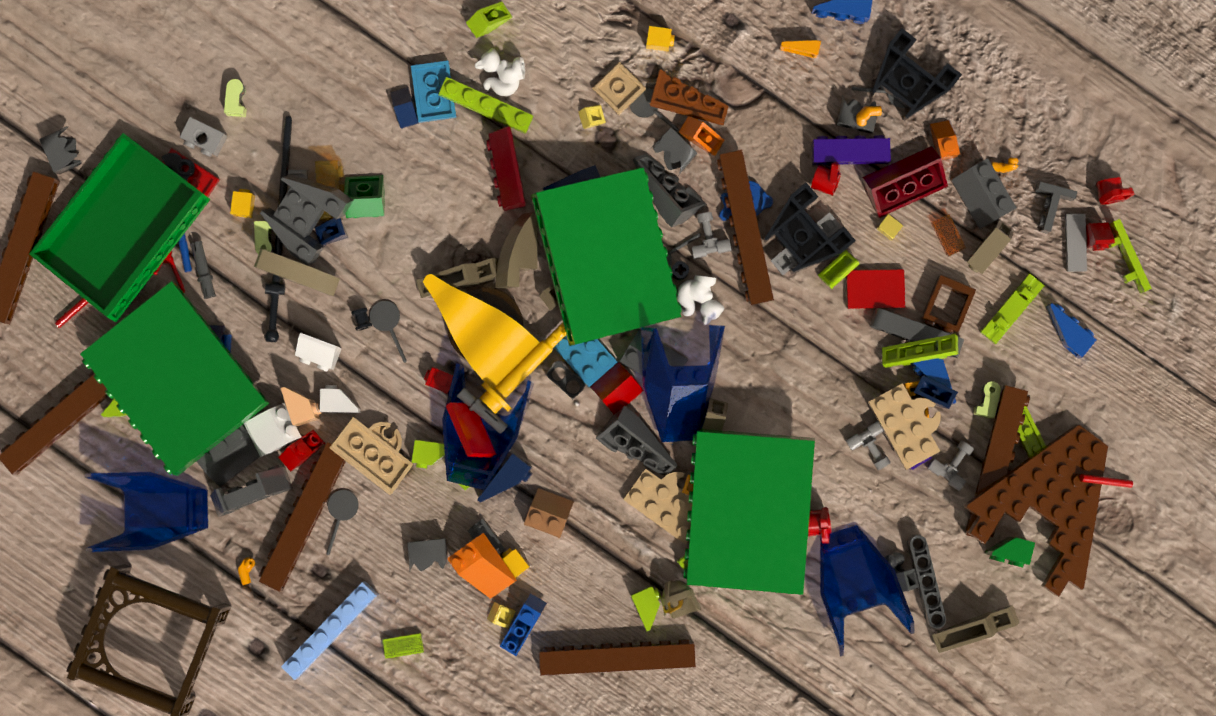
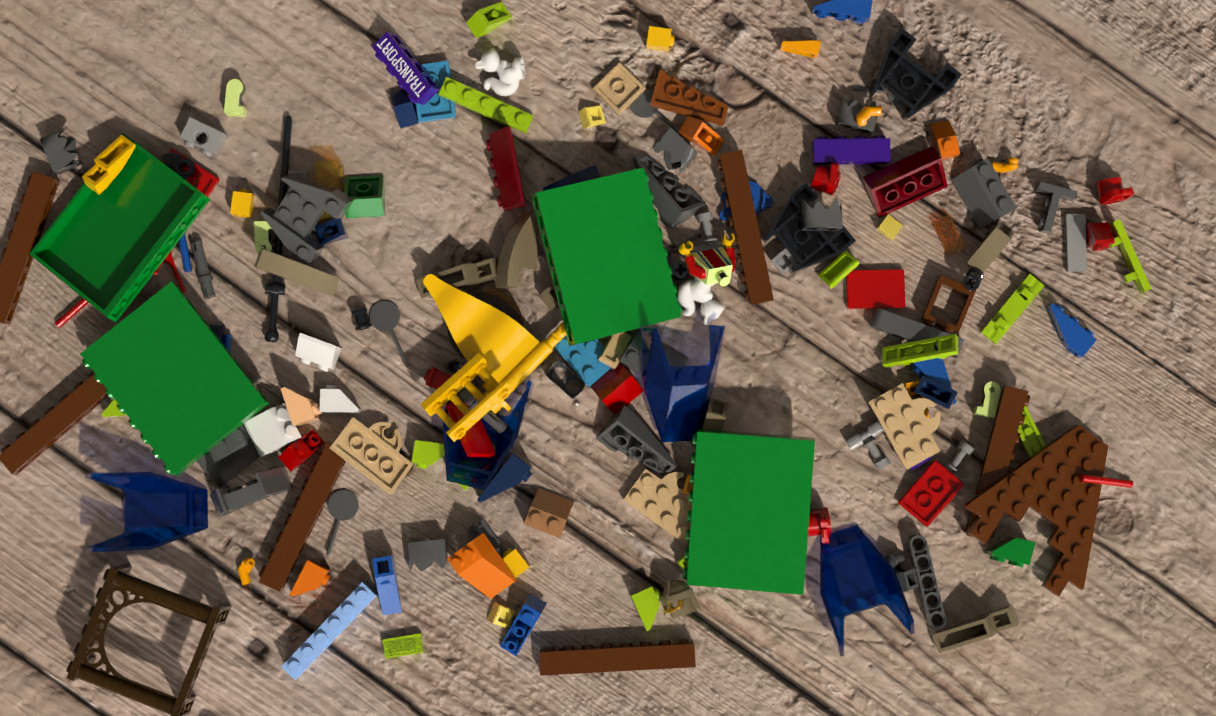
none -> yellow slope [82,134,136,195]
none -> orange slope [289,560,331,596]
none -> dark purple brick [372,31,440,105]
none -> slope [372,555,402,615]
none -> yellow fence [420,353,512,442]
none -> tan tile [598,332,633,369]
none -> torso [679,233,735,286]
none -> dark grey piece [801,198,842,231]
none -> red tile [898,459,965,527]
none -> black bush [963,268,984,291]

